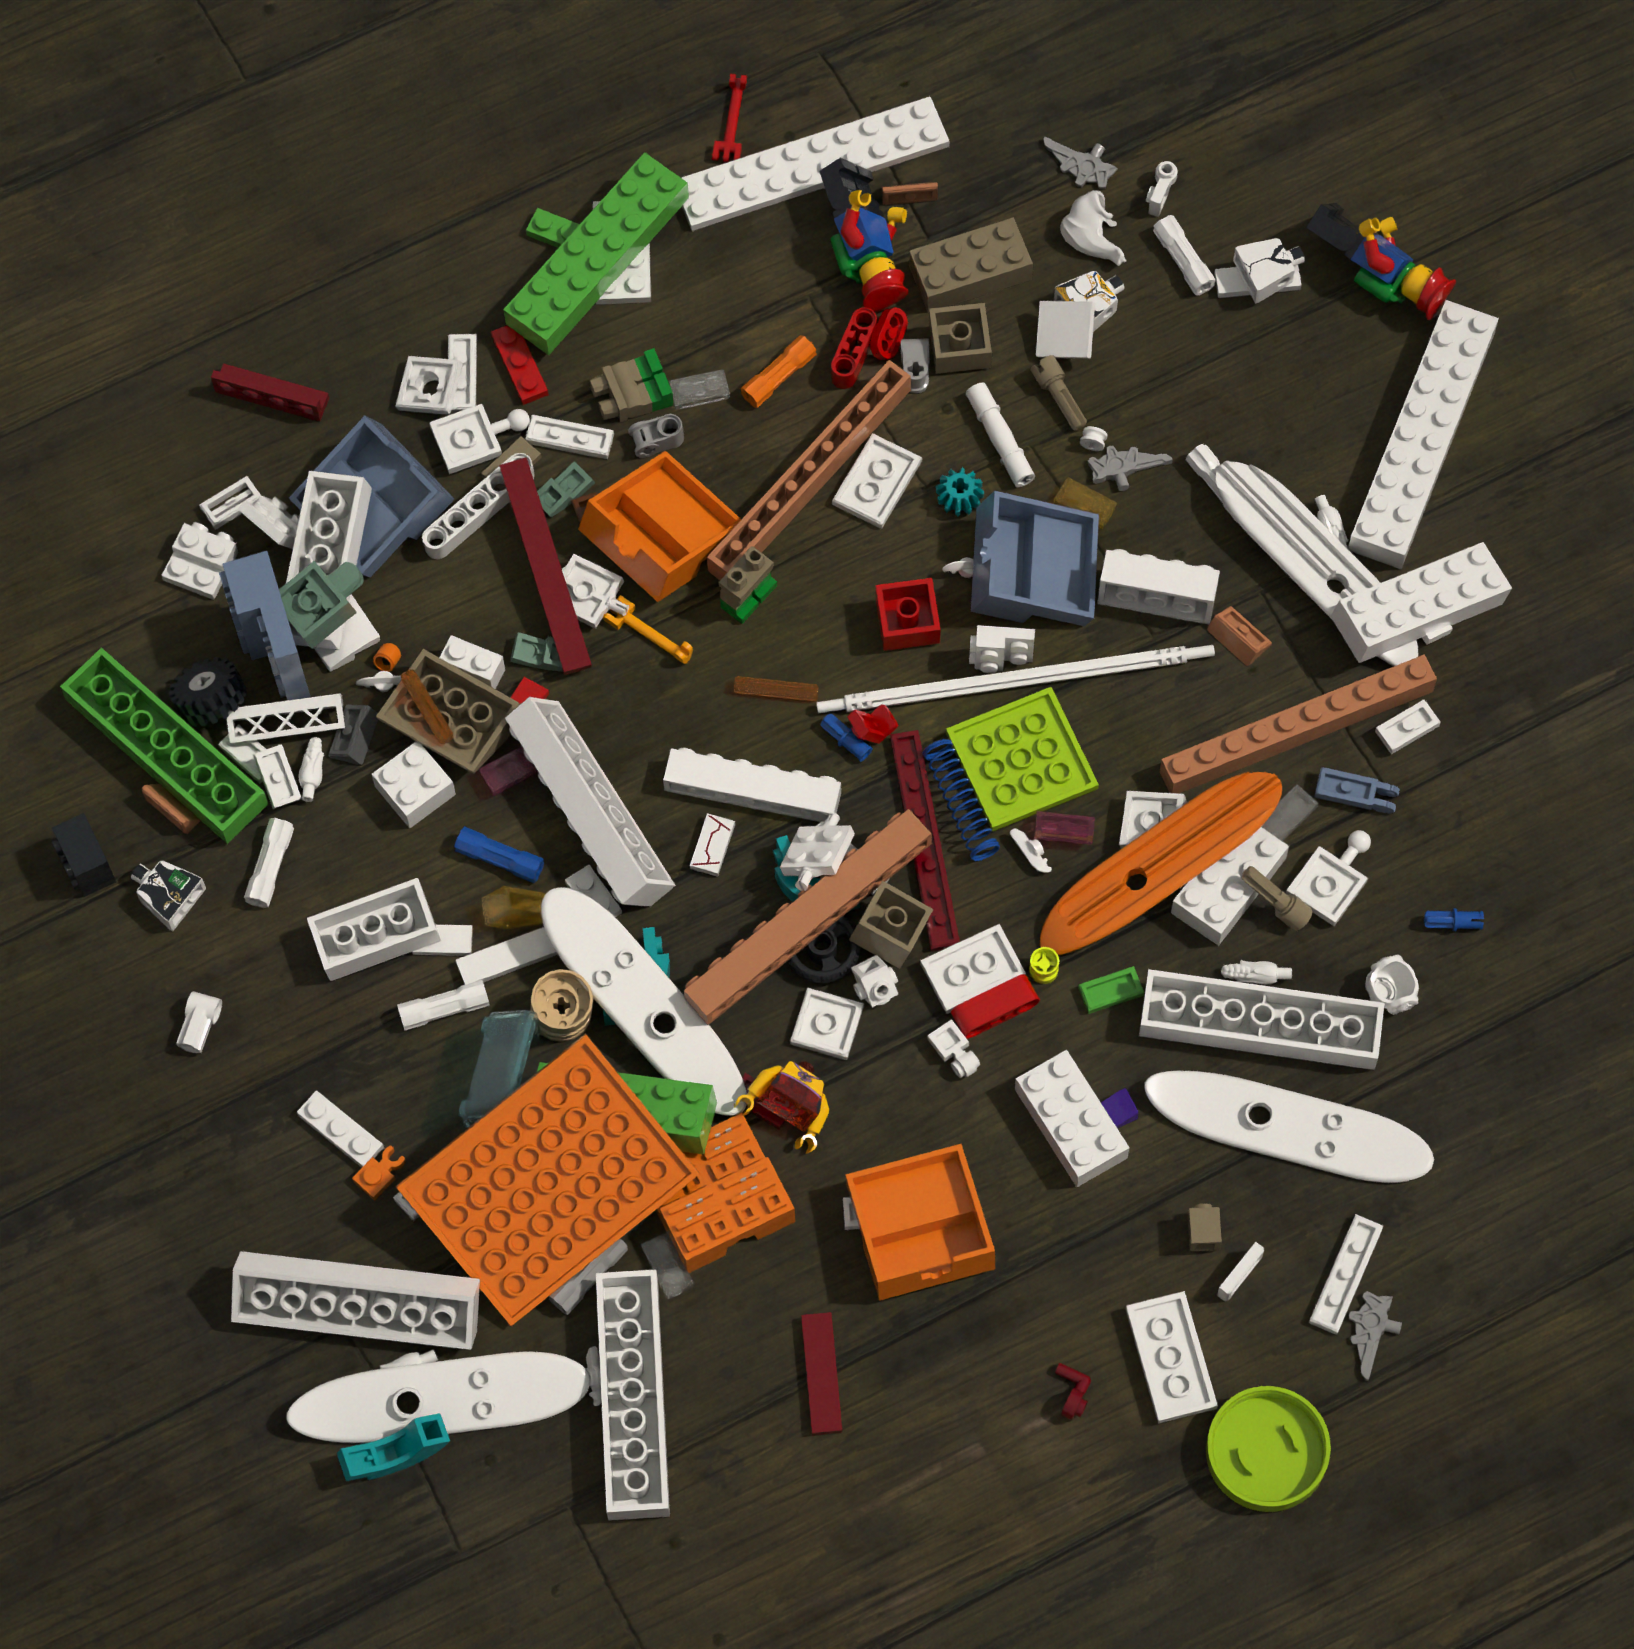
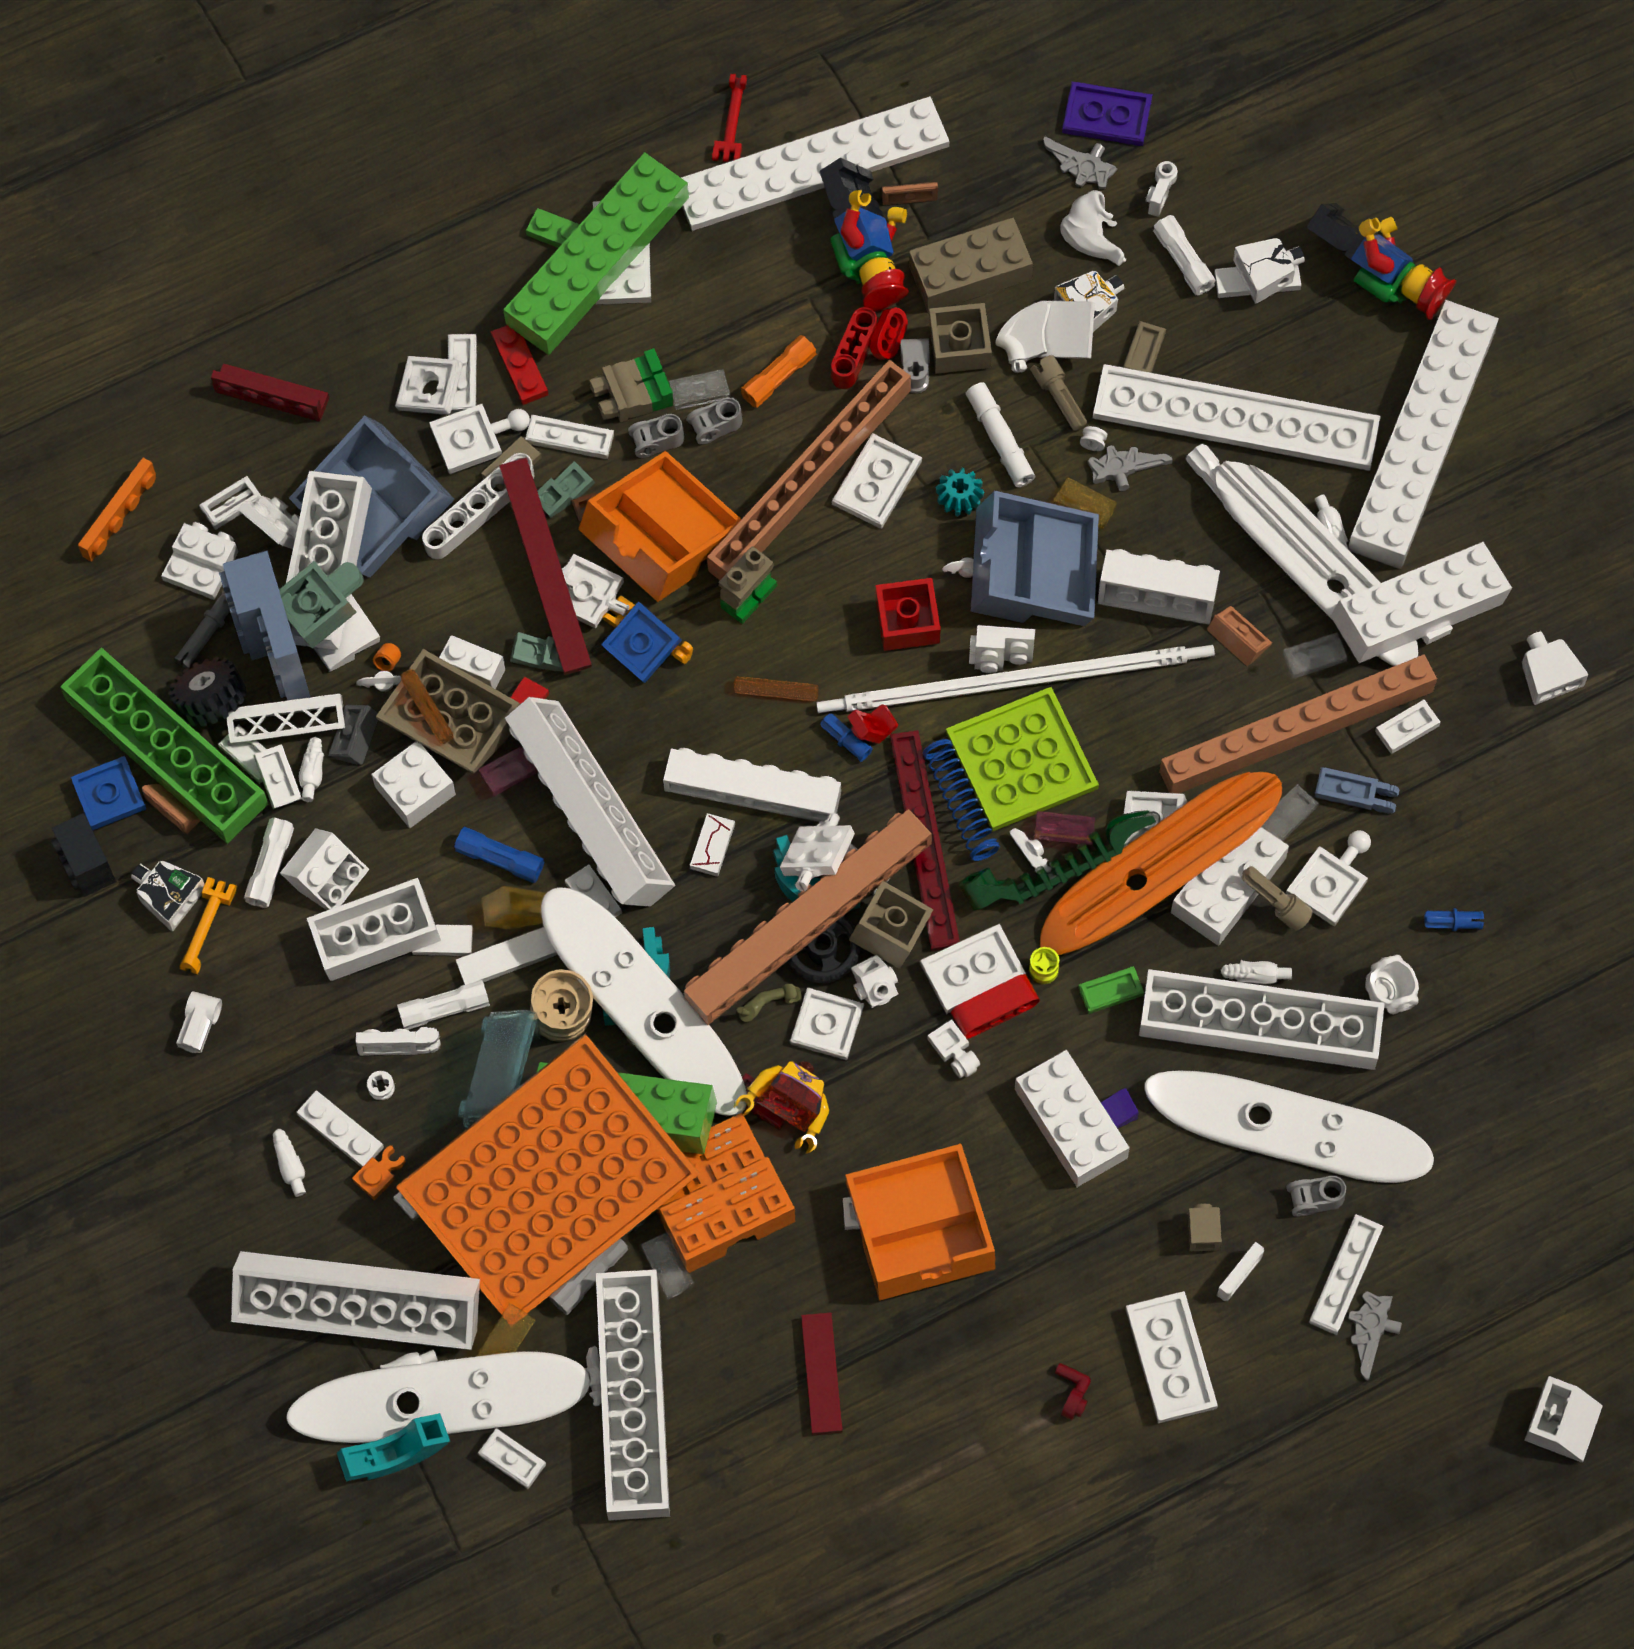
lime brick [1206,1386,1331,1512] -> none
none -> blue plate [71,756,146,830]
none -> orange plate [78,457,156,562]
none -> dark grey pin [174,591,230,669]
none -> light orange hinge [180,877,237,974]
none -> white piece [273,1129,306,1197]
none -> white slope [280,828,369,910]
none -> white hinge [356,1027,441,1056]
none -> white bush [367,1071,395,1100]
none -> clear yellow plate [477,1303,536,1356]
none -> white plate [478,1428,546,1489]
none -> blue plate [601,602,682,683]
none -> light grey piece [686,397,743,444]
none -> olive piece [737,984,802,1022]
none -> dark green piece [959,810,1156,910]
none -> white arm [996,301,1050,373]
none -> dark purple tile [1062,81,1153,146]
none -> white plate [1093,364,1380,471]
none -> dark tan tile [1123,321,1166,373]
none -> clear plate [1283,633,1348,679]
none -> light grey piece [1286,1176,1346,1217]
none -> white torso [1522,632,1588,705]
none -> white slope [1524,1376,1603,1462]

